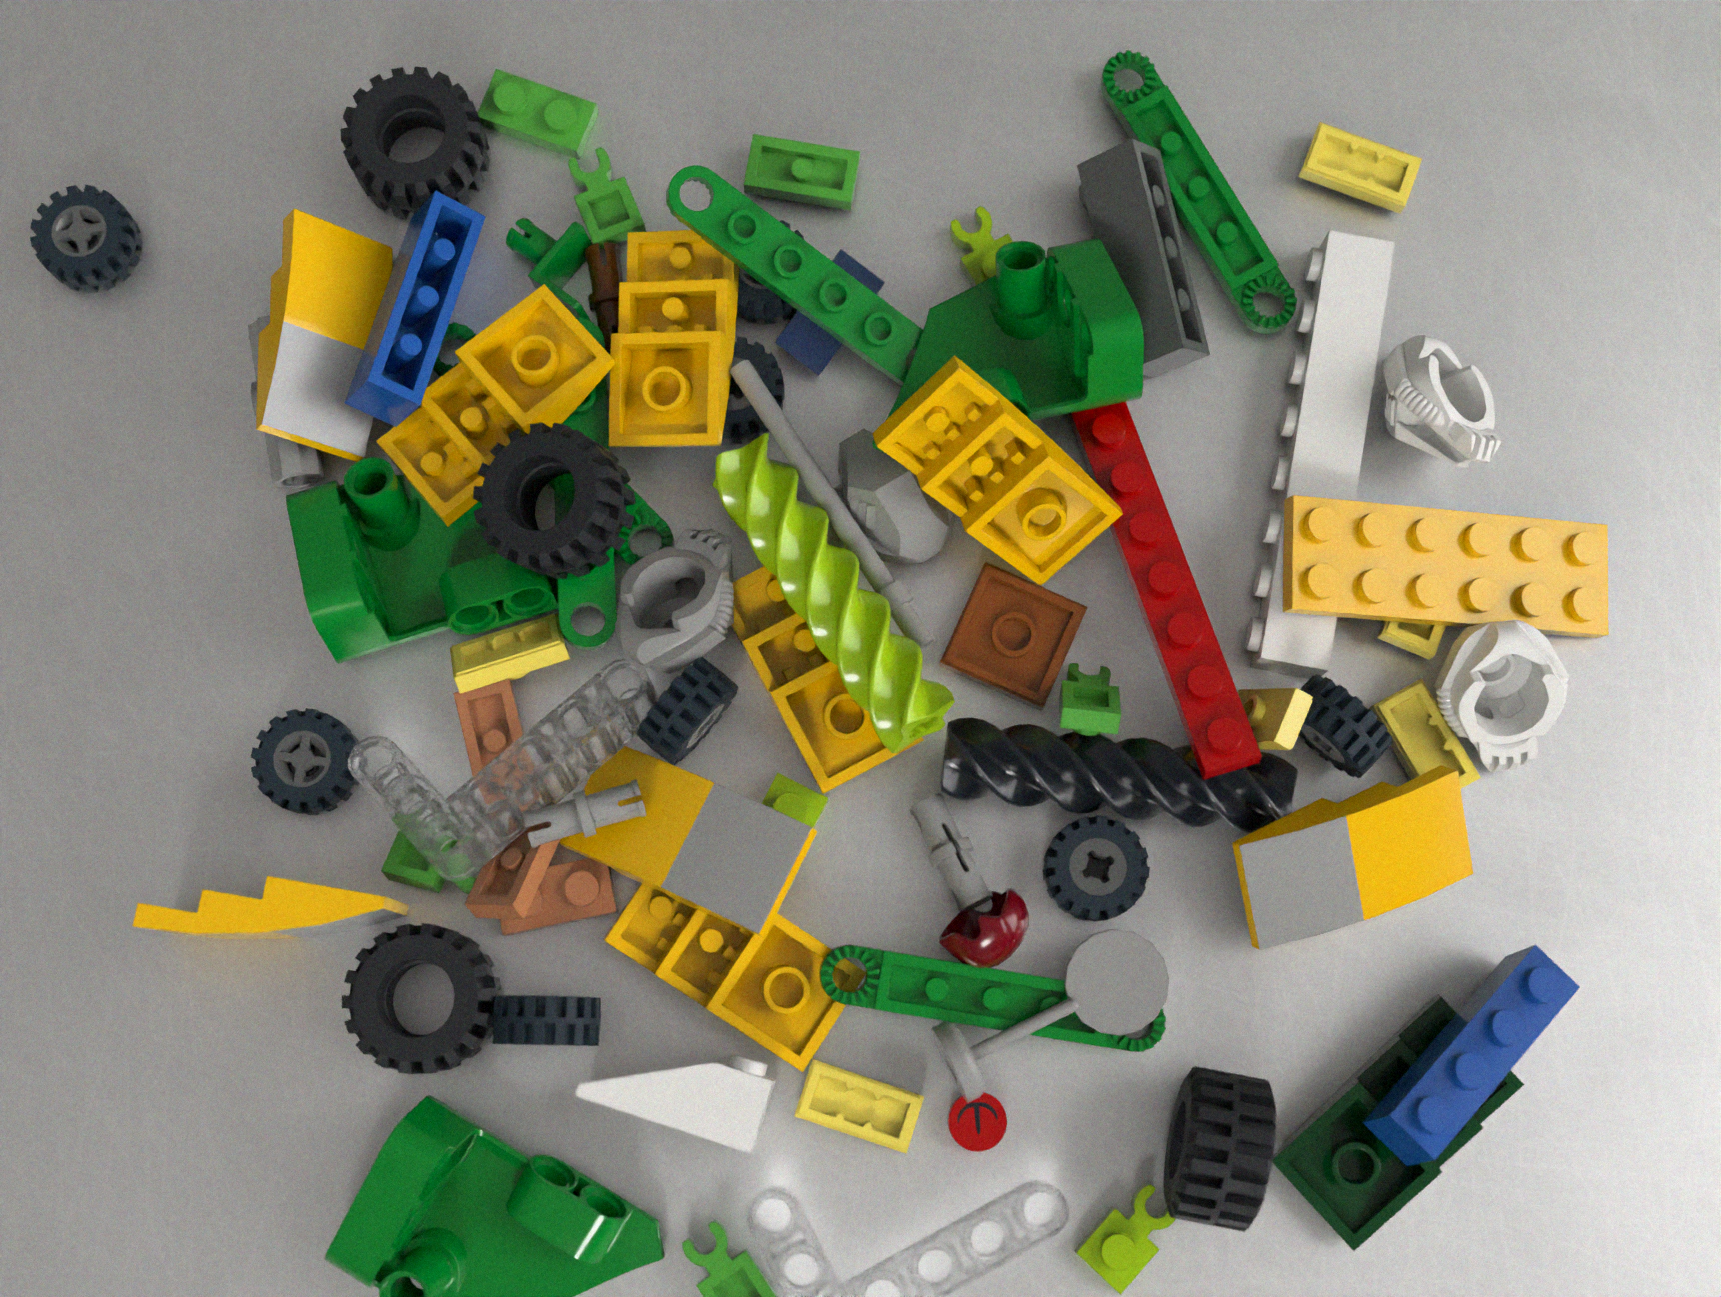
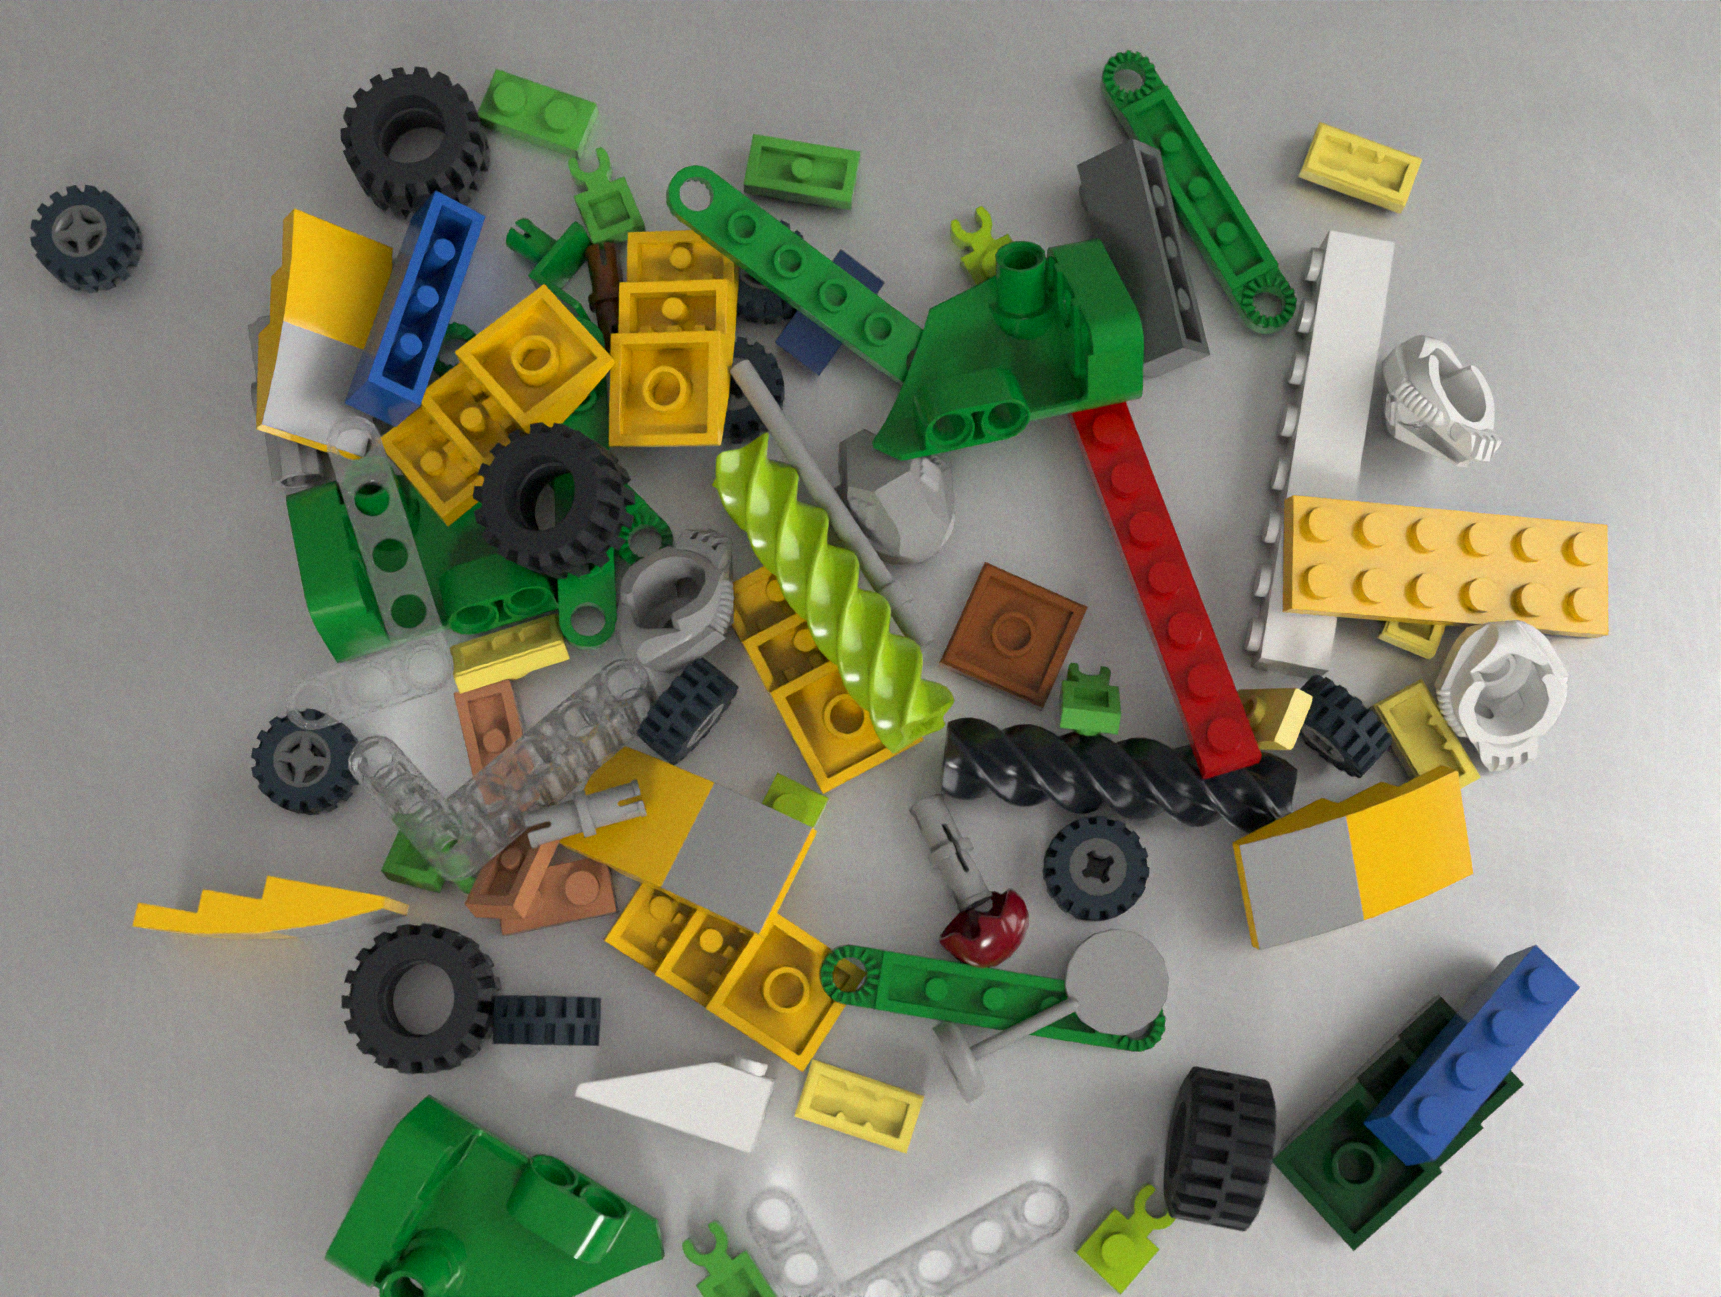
yellow slope [872,355,1123,586] -> none
red tile [947,1092,1007,1152] -> none
none -> clear beam [284,415,454,730]

